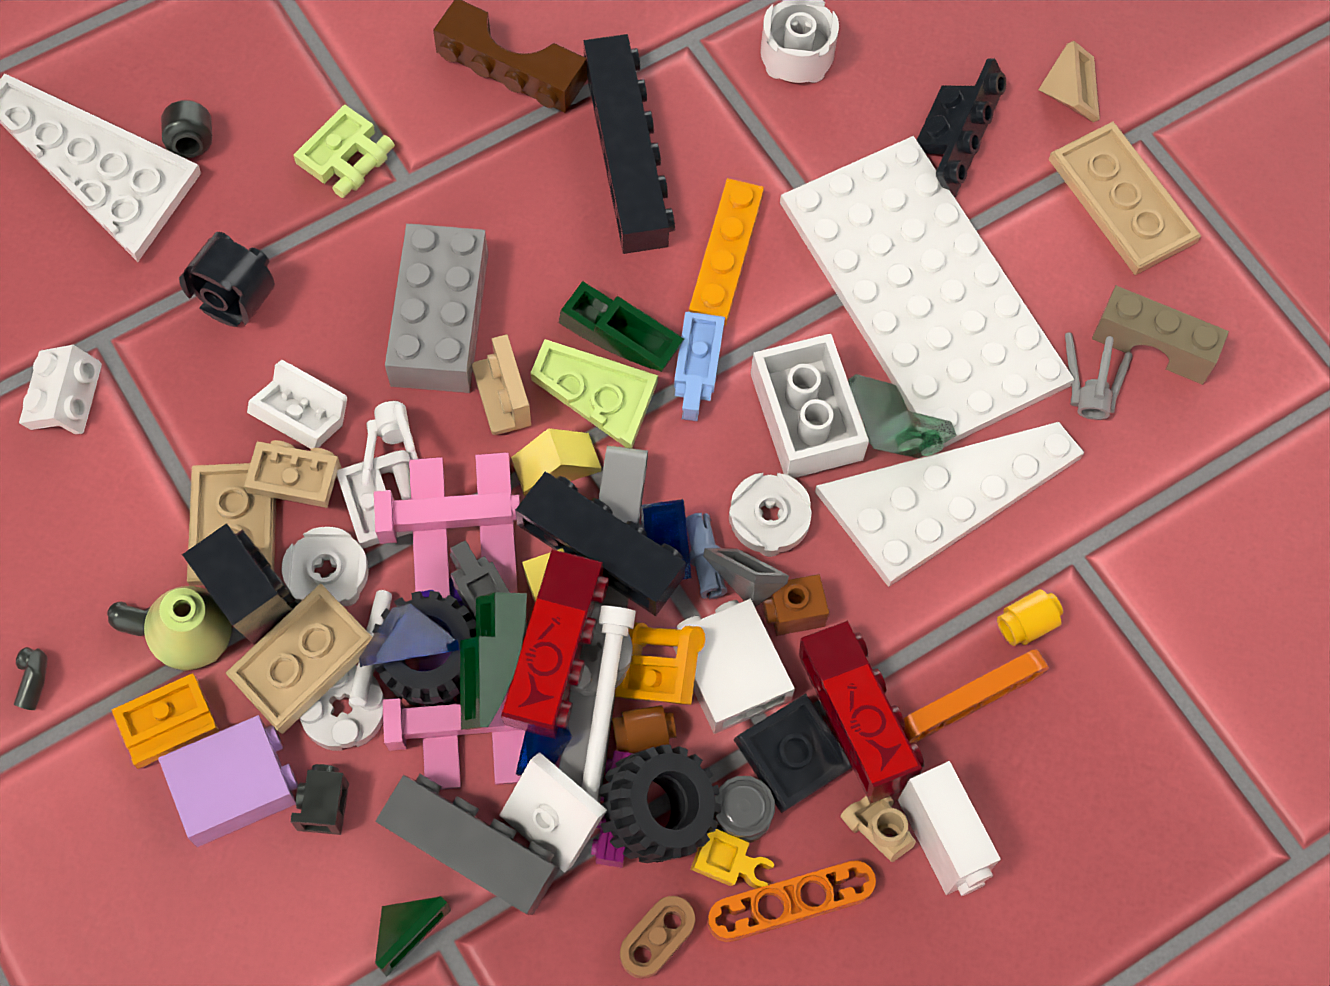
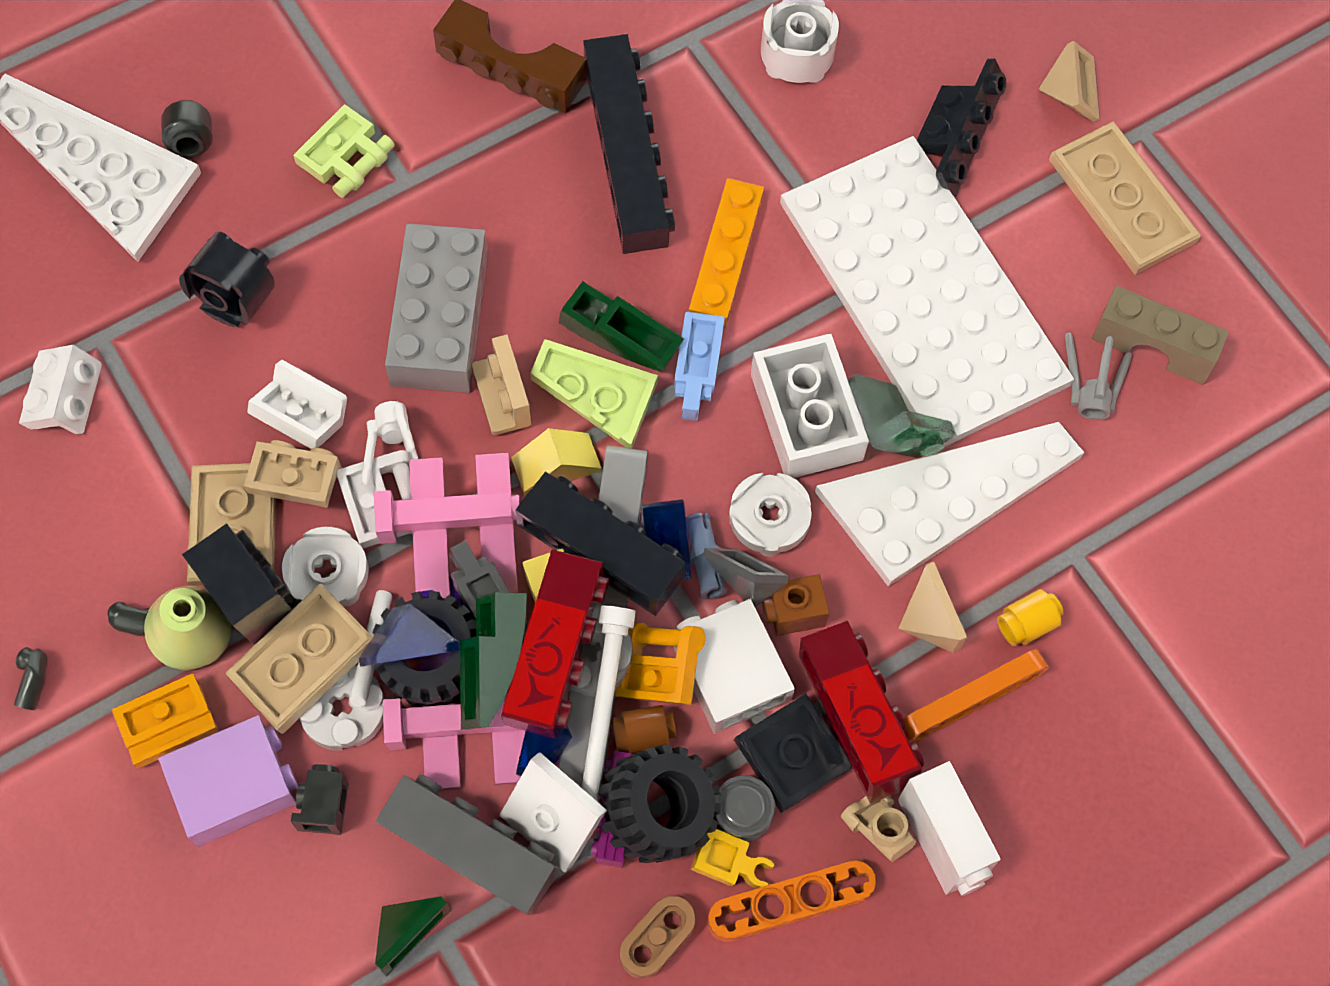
none -> tan slope [898,562,967,653]

